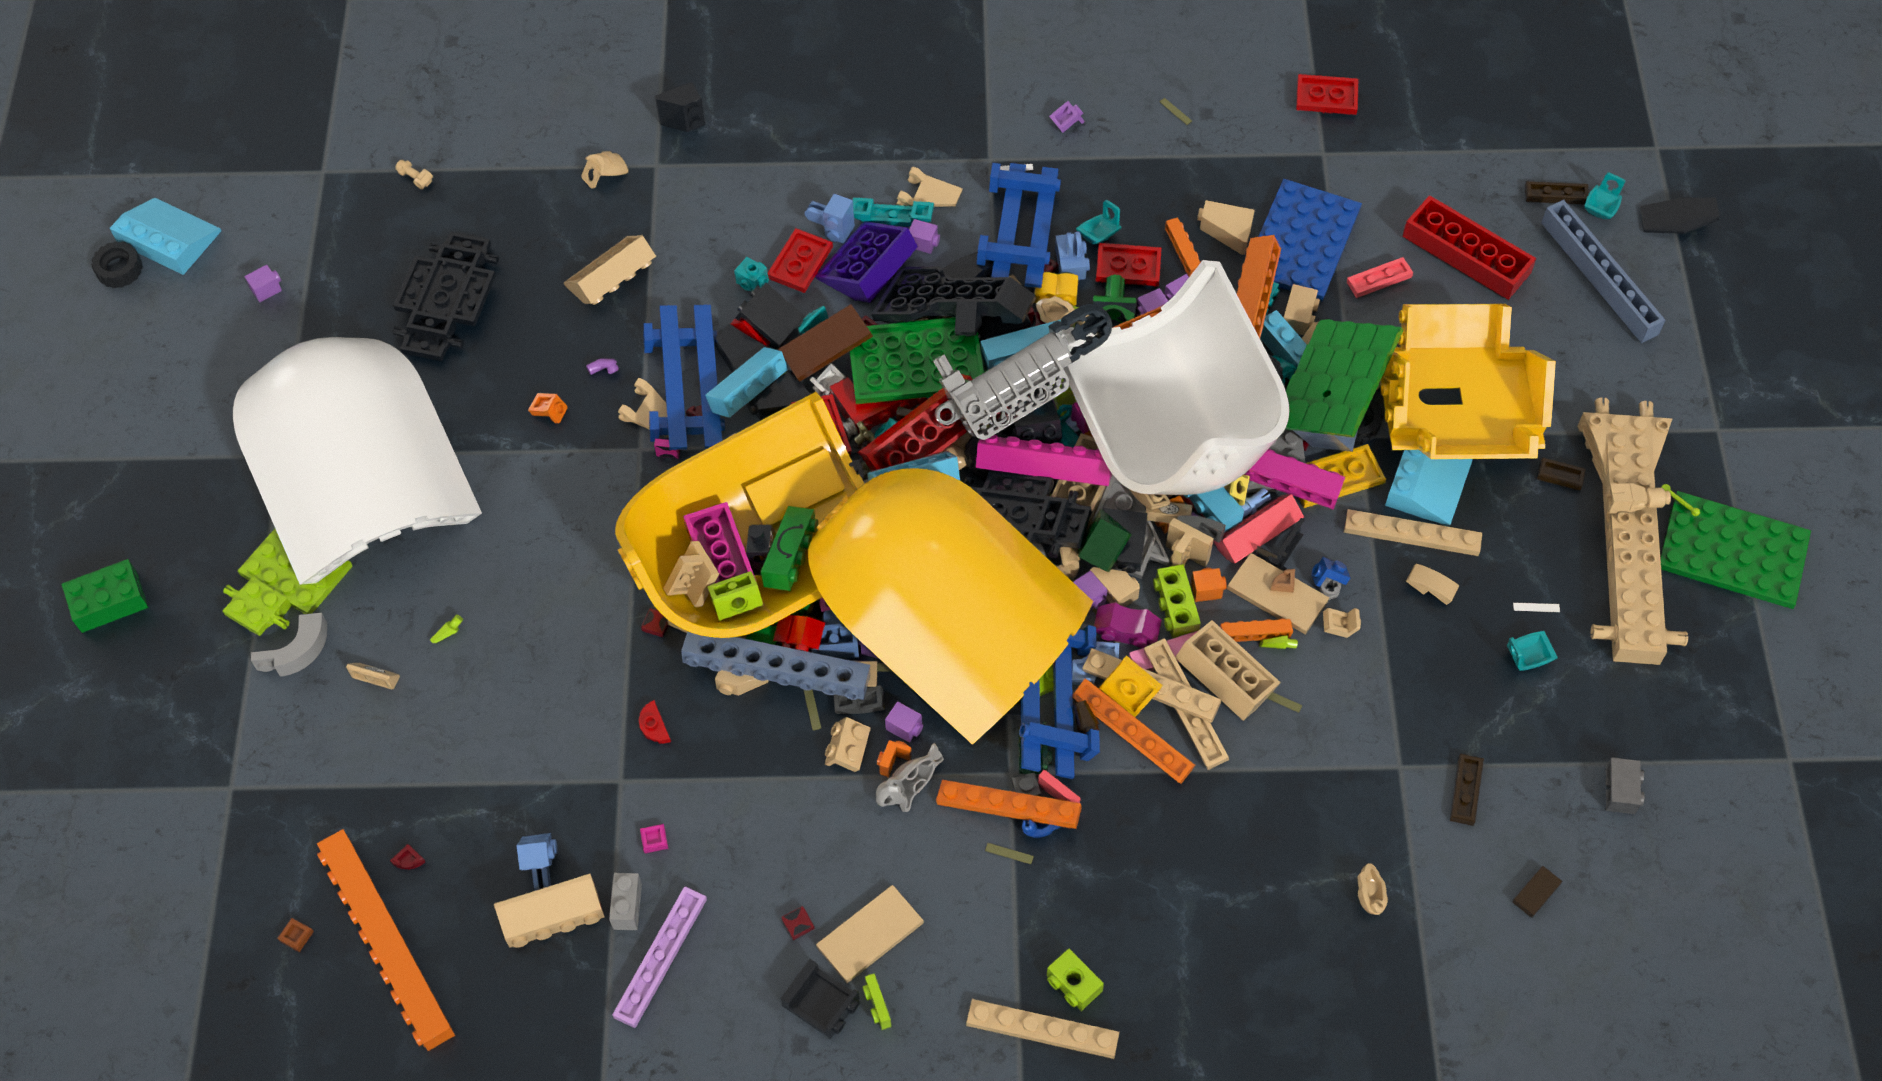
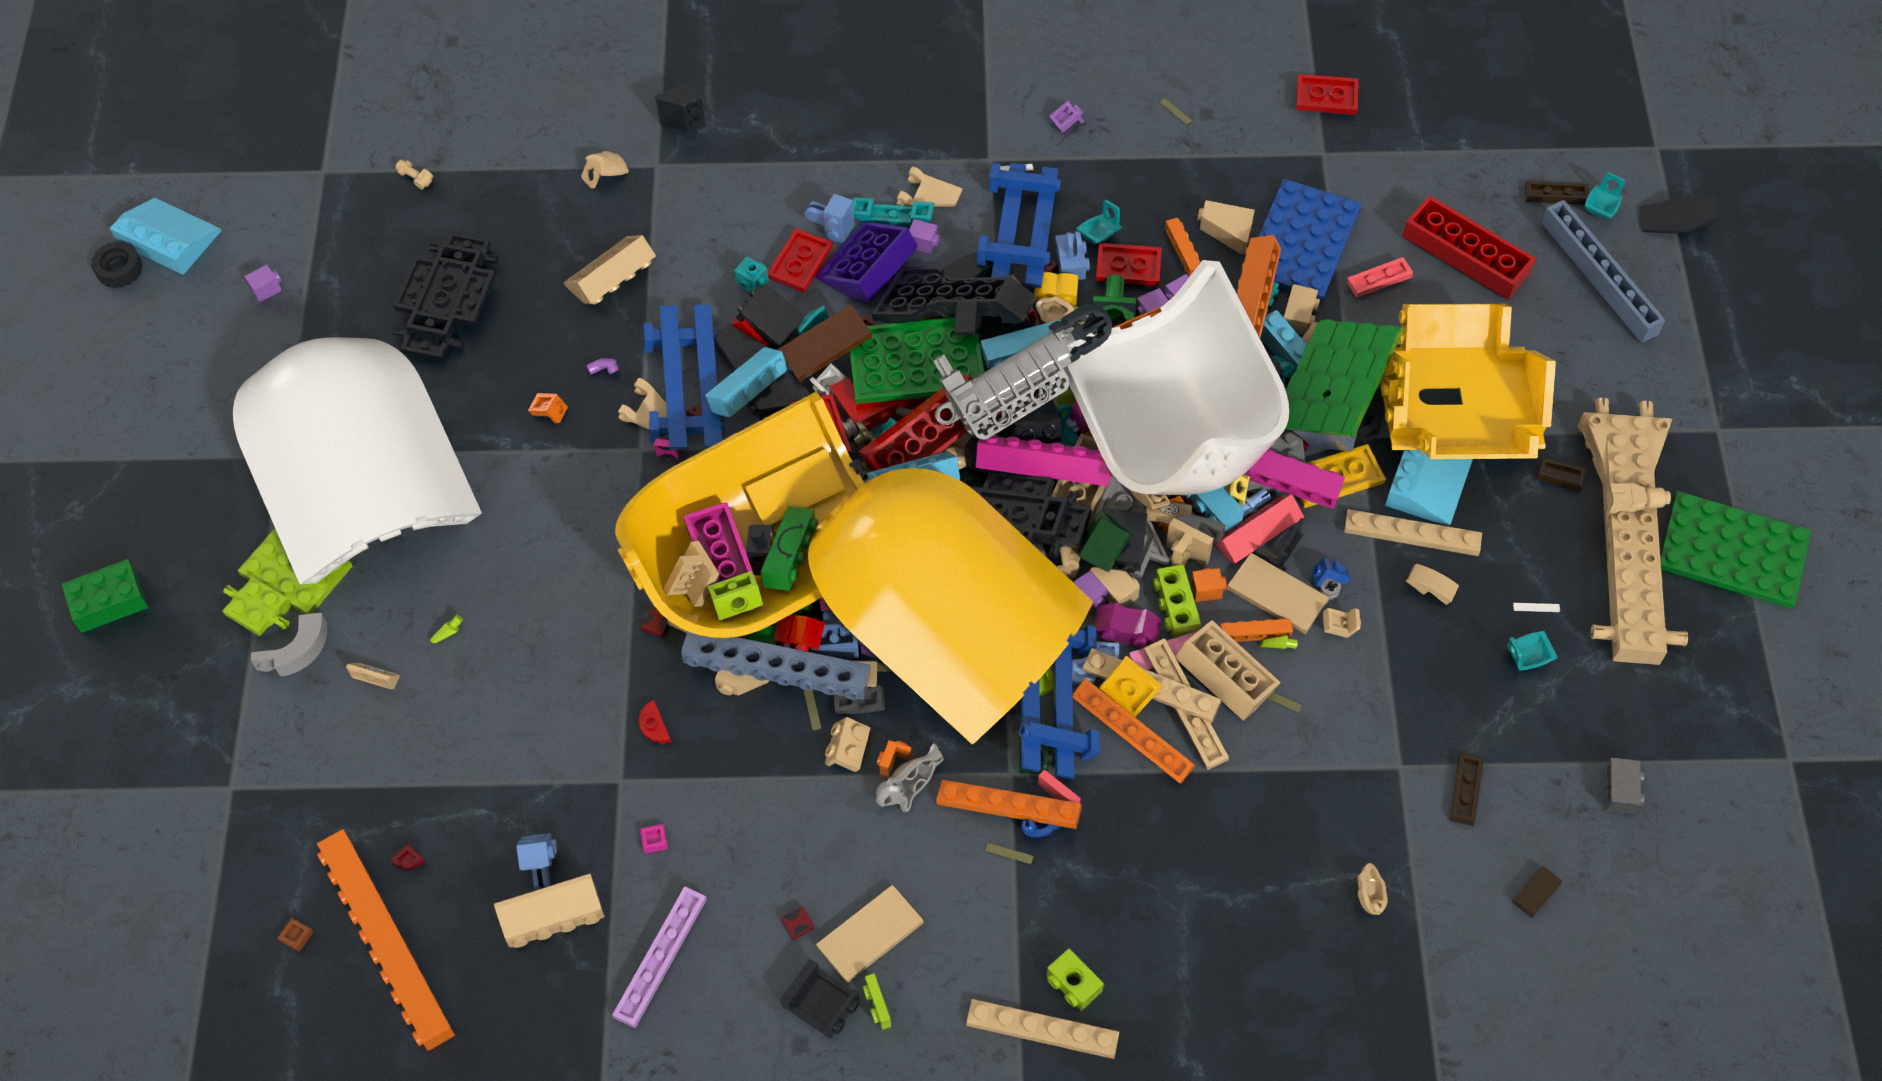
light grey brick [609,873,642,930] -> none
medium lavender brick [885,701,923,743] -> none
dark grey plate [1012,772,1041,796] -> none
dark brown cone [1073,700,1100,734] -> none
medium nougat tile [1270,569,1295,593] -> none
lime hinge [1661,484,1700,516] -> none

